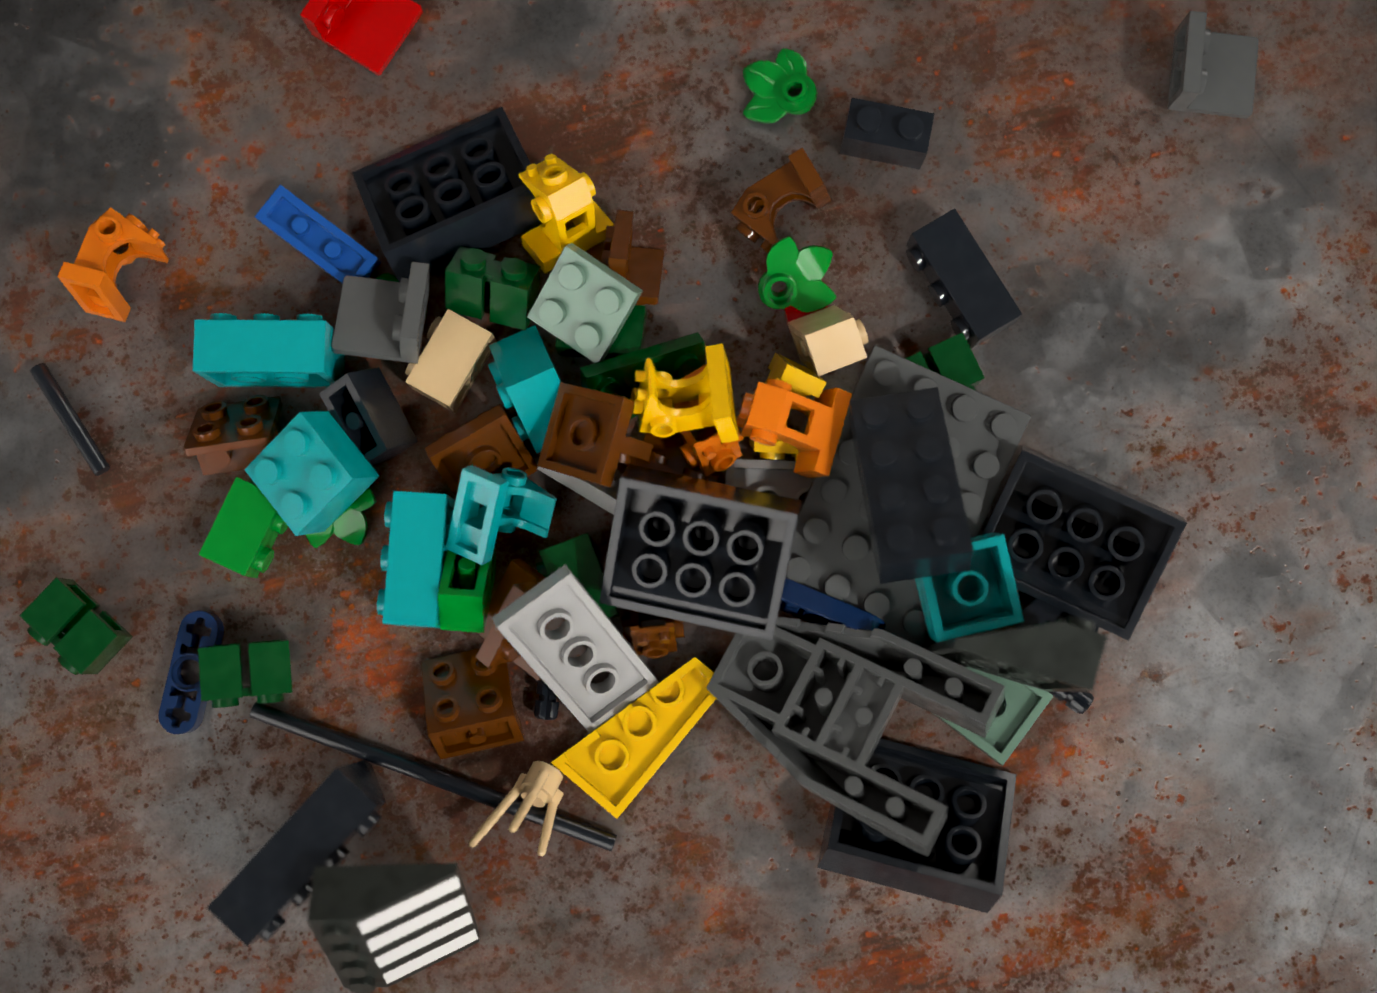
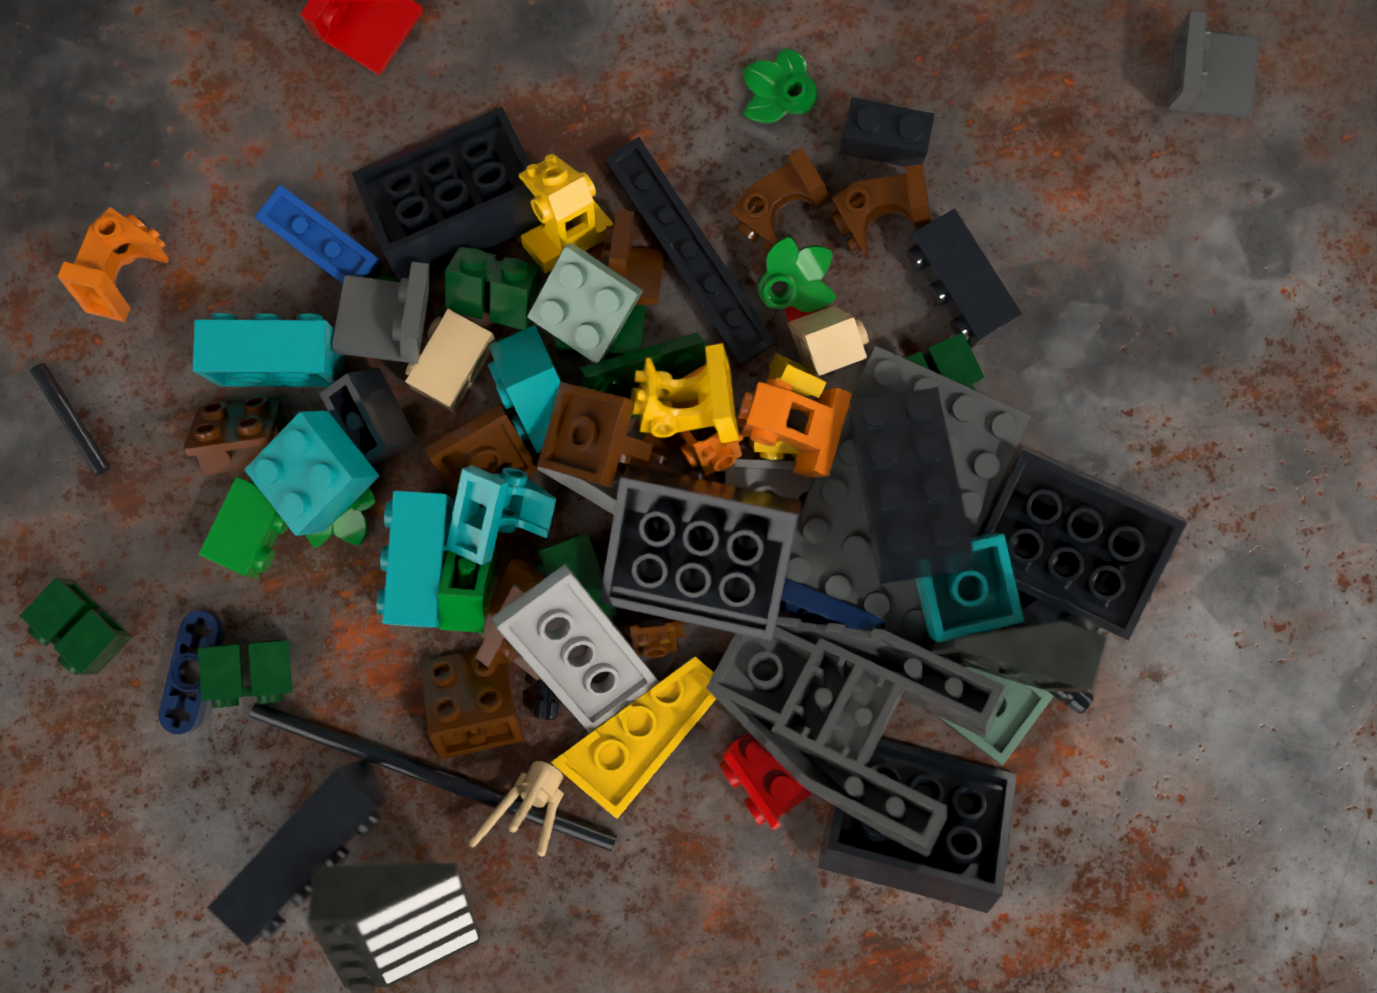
none -> black plate [604,137,776,367]
none -> red bracket [719,731,813,830]
none -> reddish brown tile [831,164,931,260]

